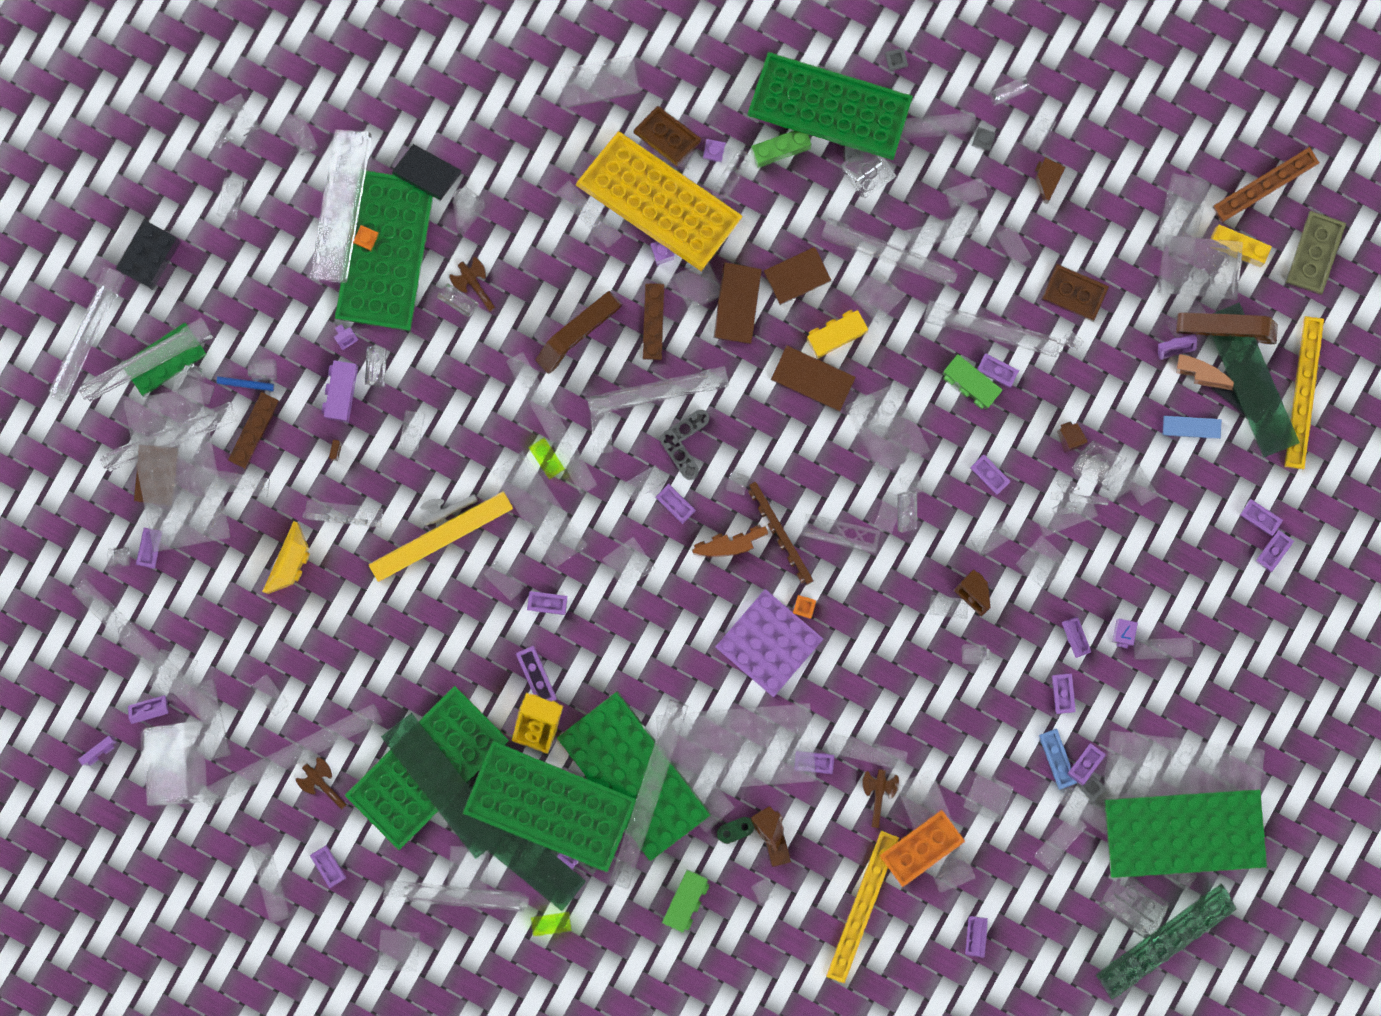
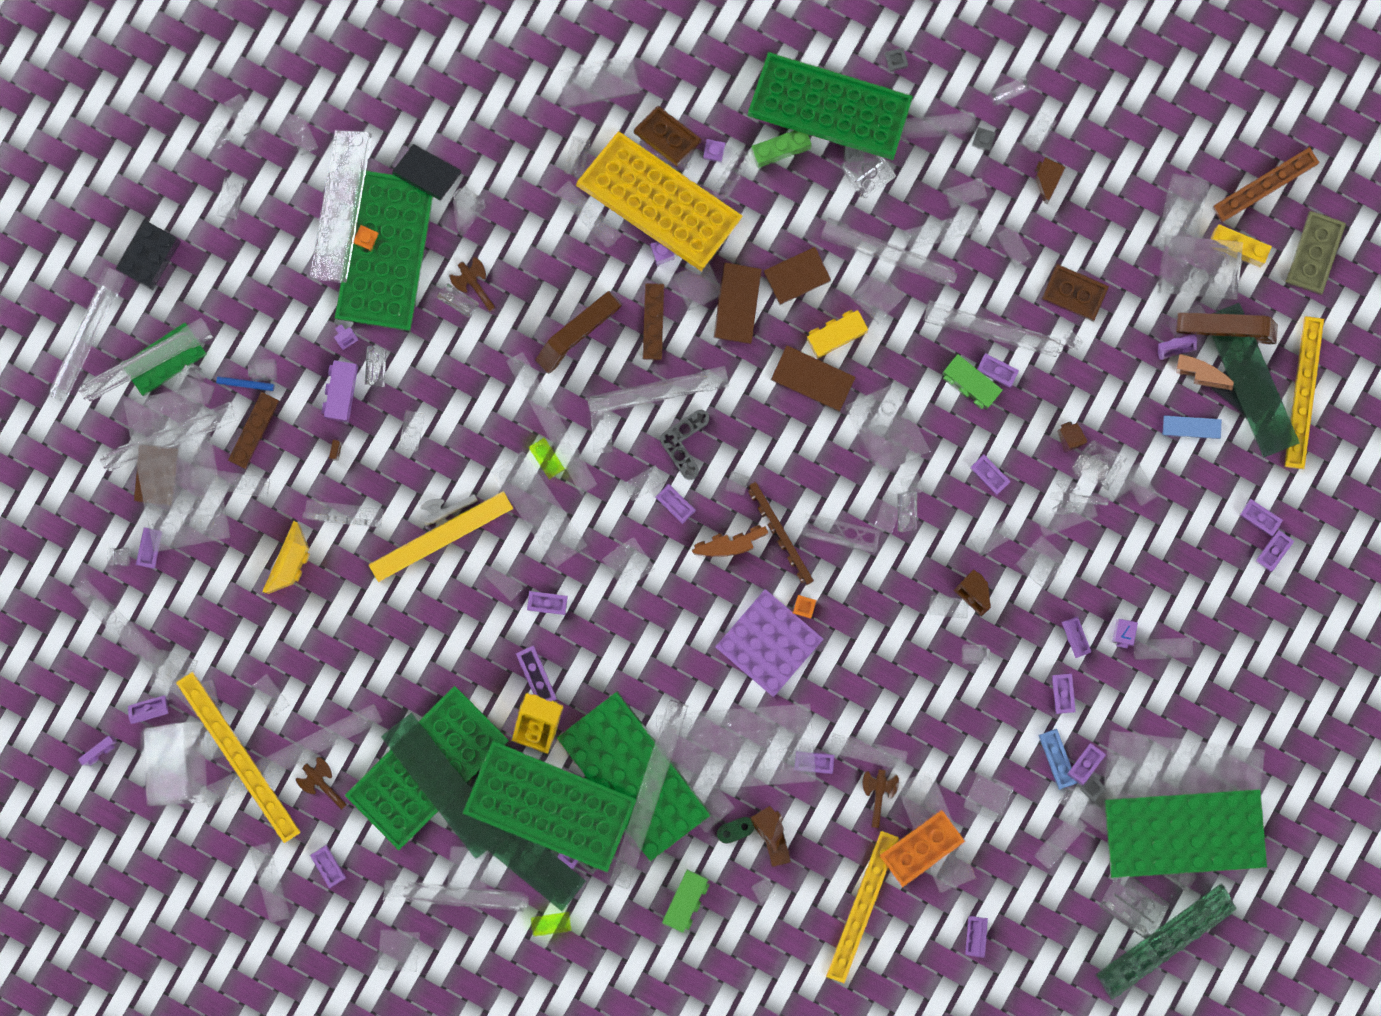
none -> yellow plate [176,671,301,843]
none -> clear tile [564,136,591,177]

